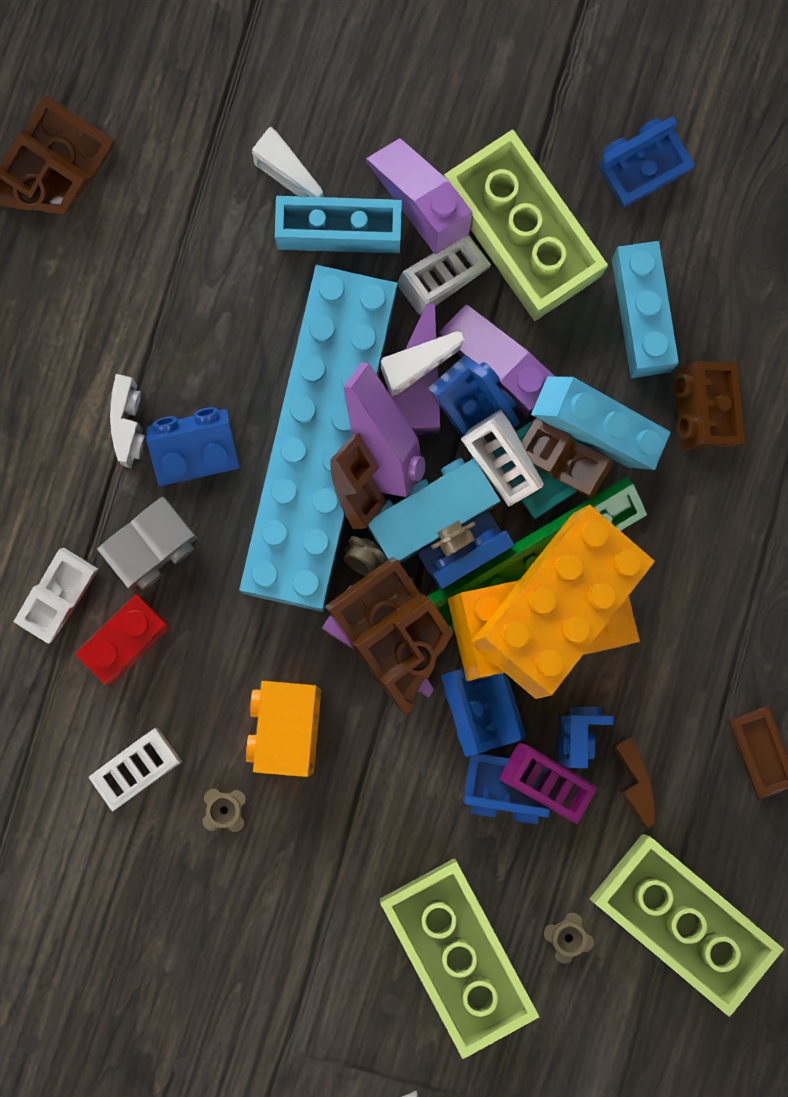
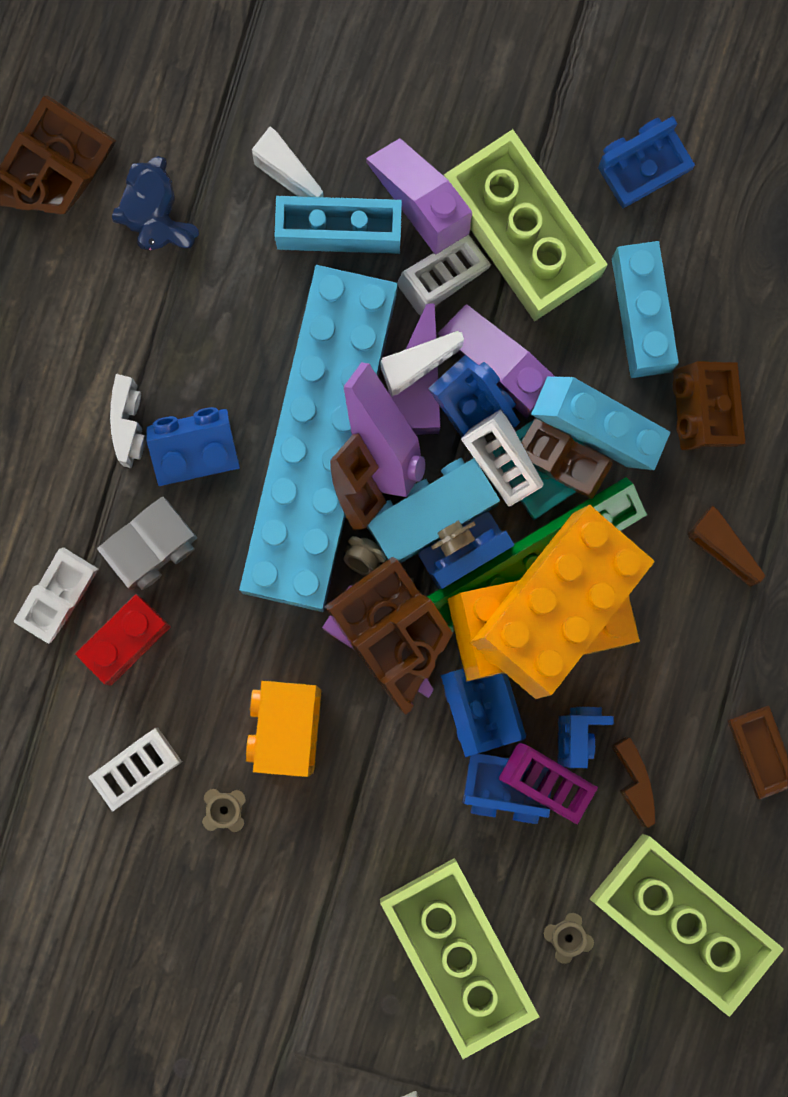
none -> dark blue animal [112,156,199,250]
none -> reddish brown slope [687,506,765,586]

